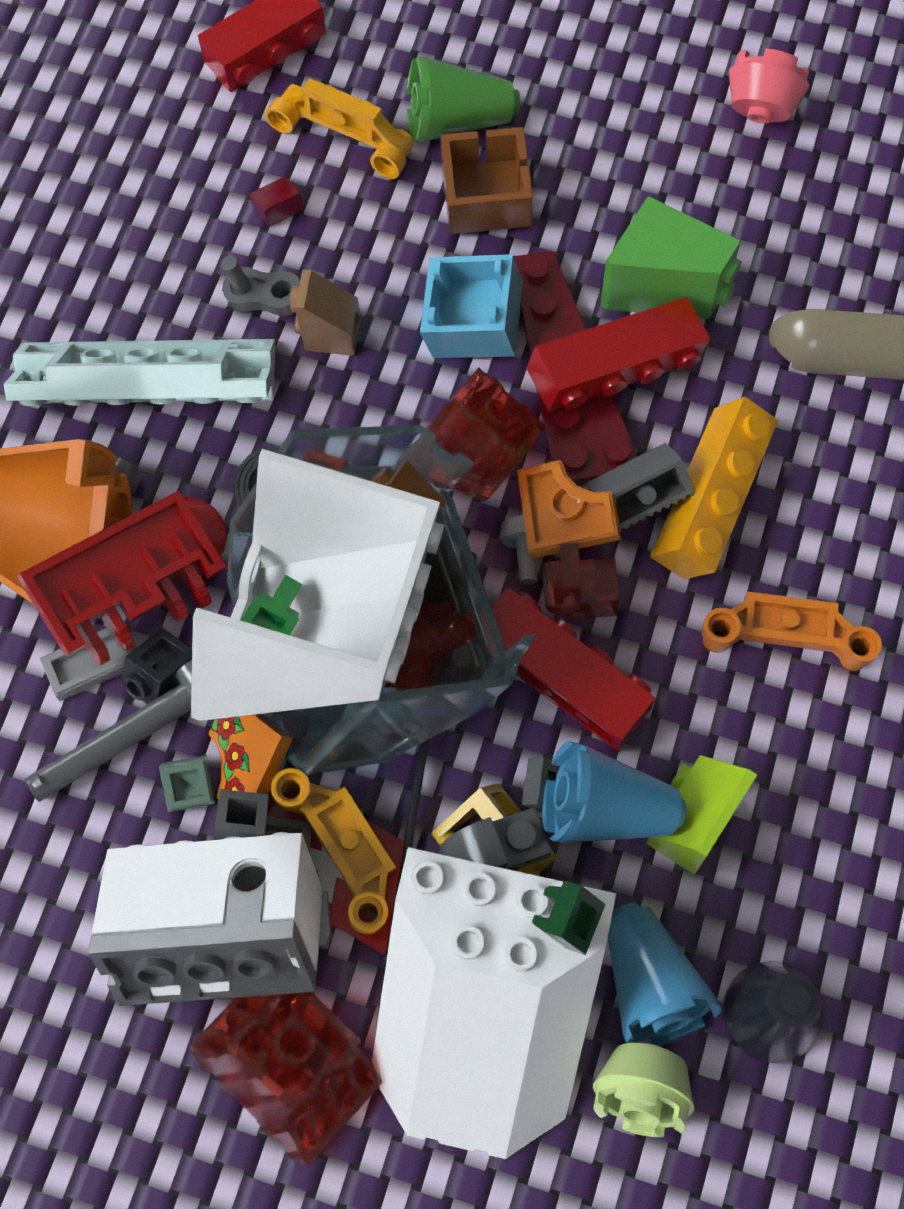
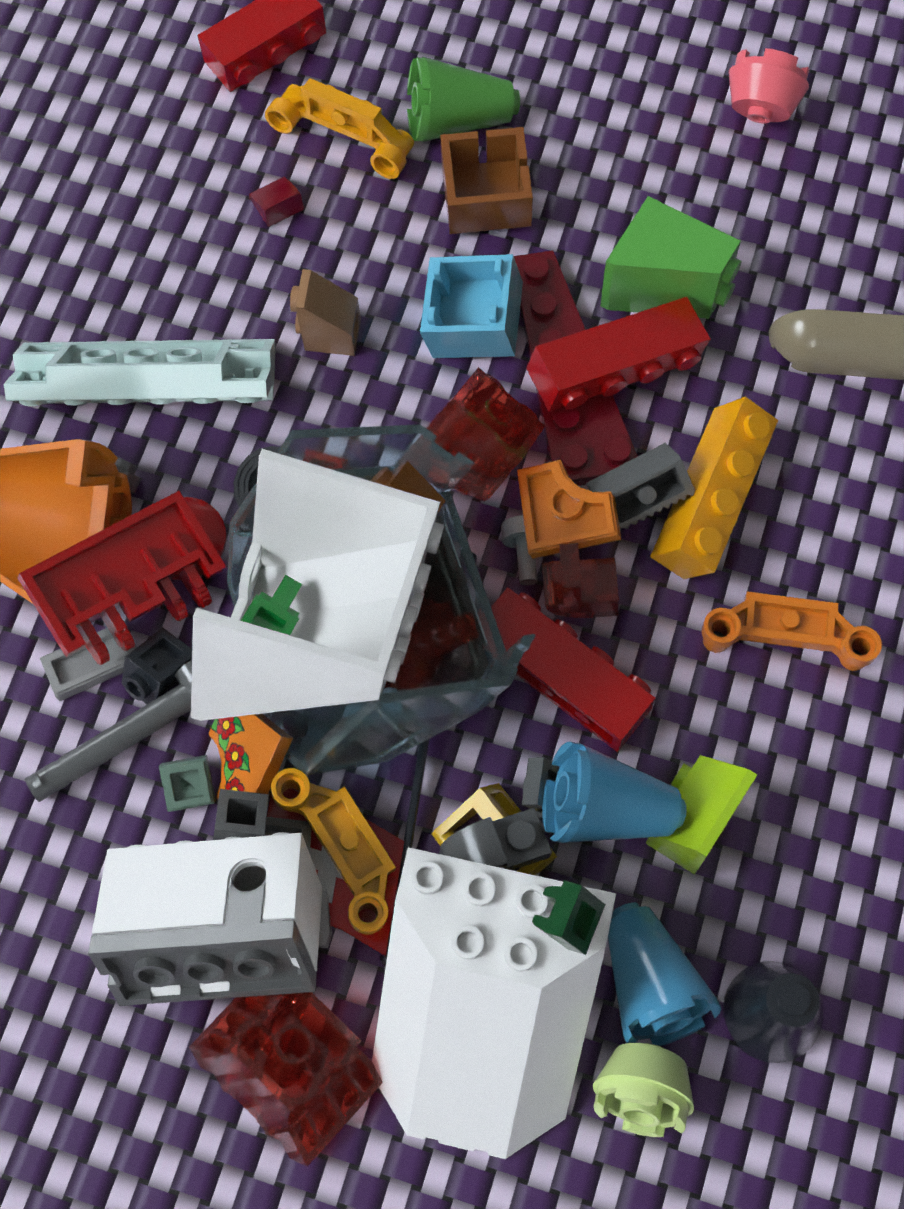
dark grey piece [221,256,300,316] -> none

